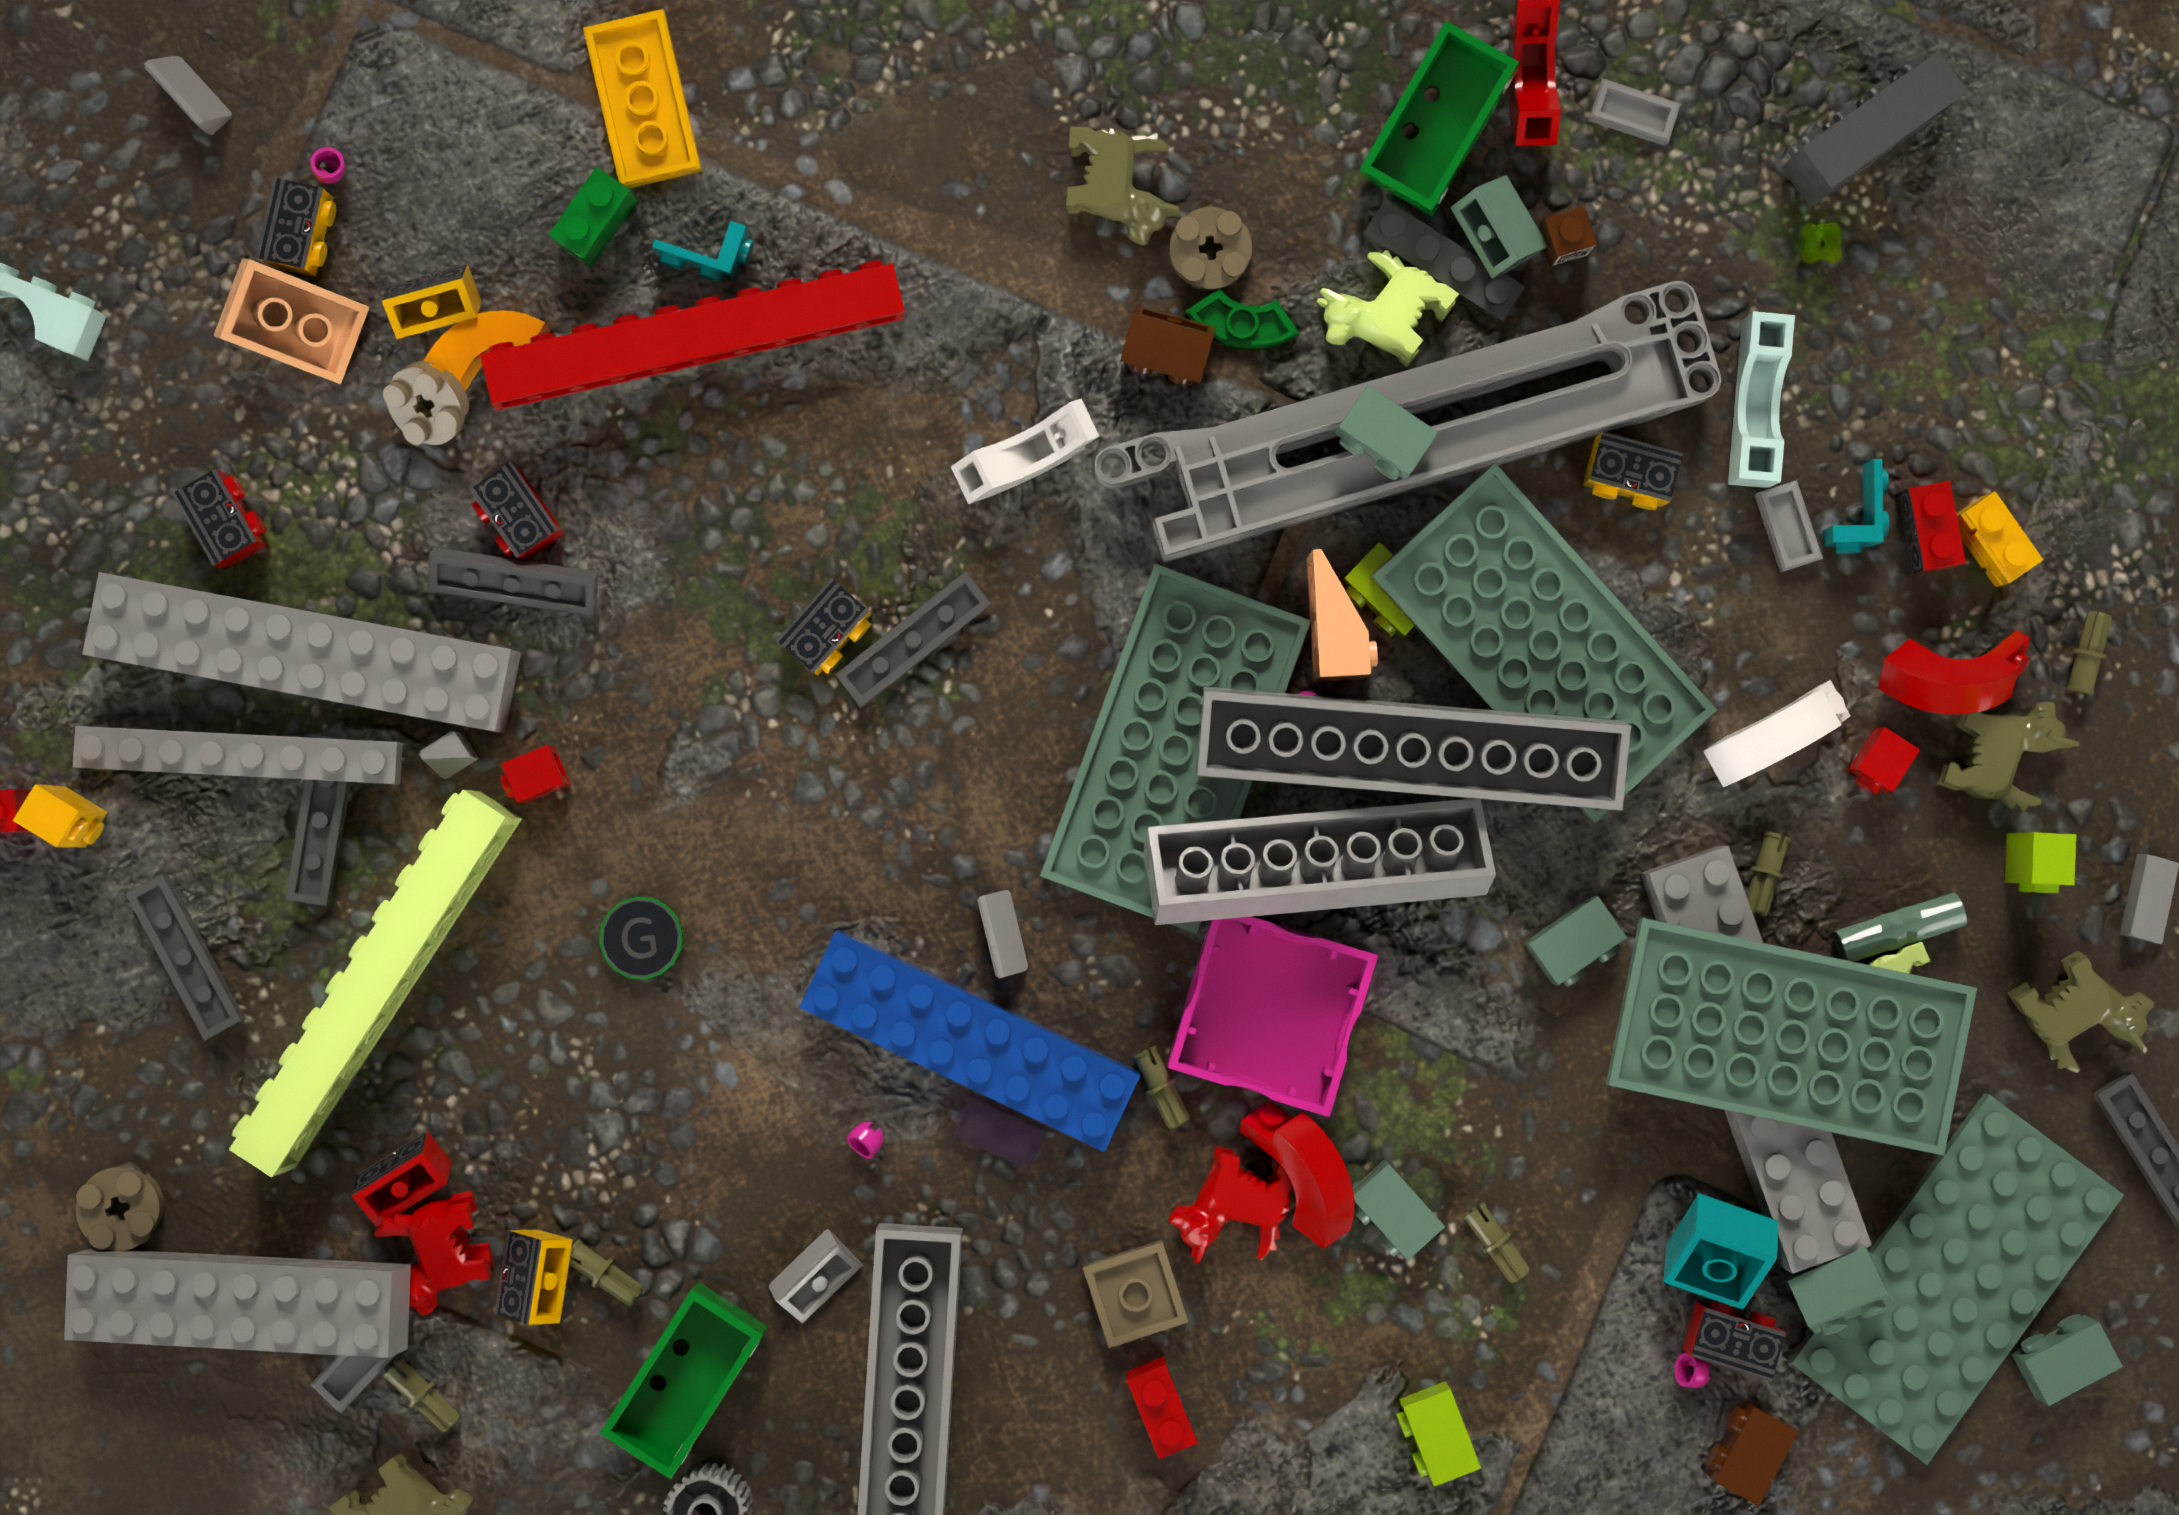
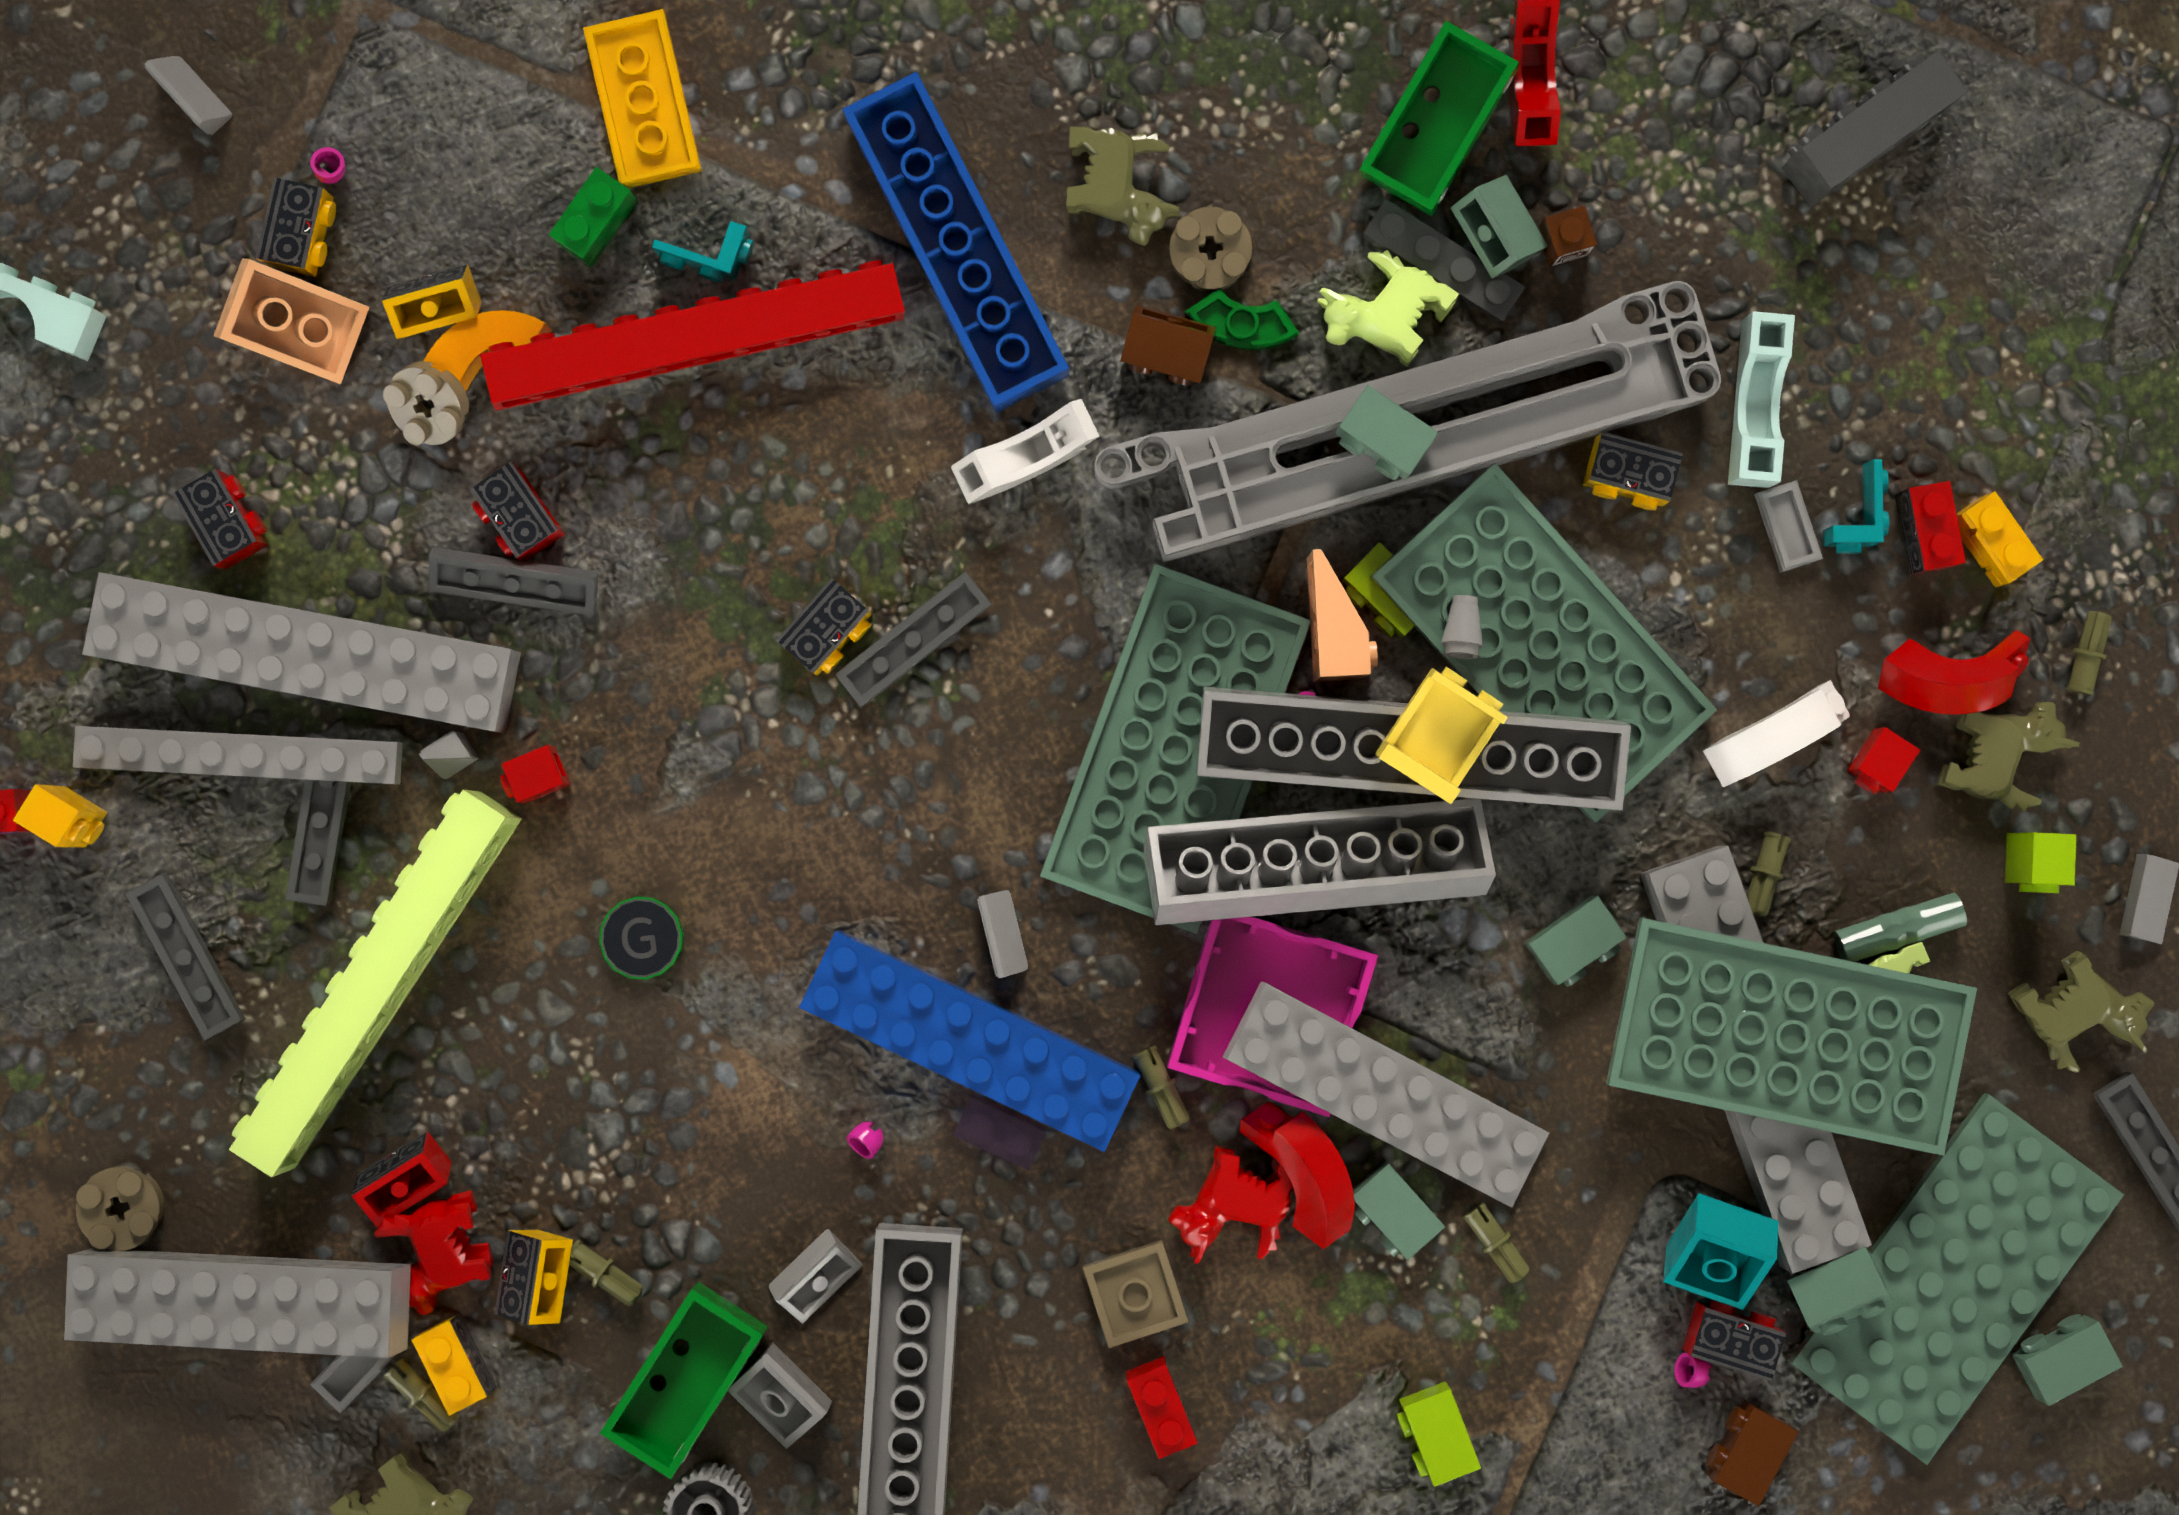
light grey tile [1587,78,1681,146] -> none
clear neon green plate [1800,222,1842,264] -> none
none -> yellow brick [412,1312,497,1416]
none -> light grey slope [728,1343,832,1449]
none -> blue brick [842,71,1069,414]
none -> light grey plate [1223,981,1549,1207]
none -> light yellow panel [1375,667,1508,804]
none -> light grey cone [1441,595,1483,659]

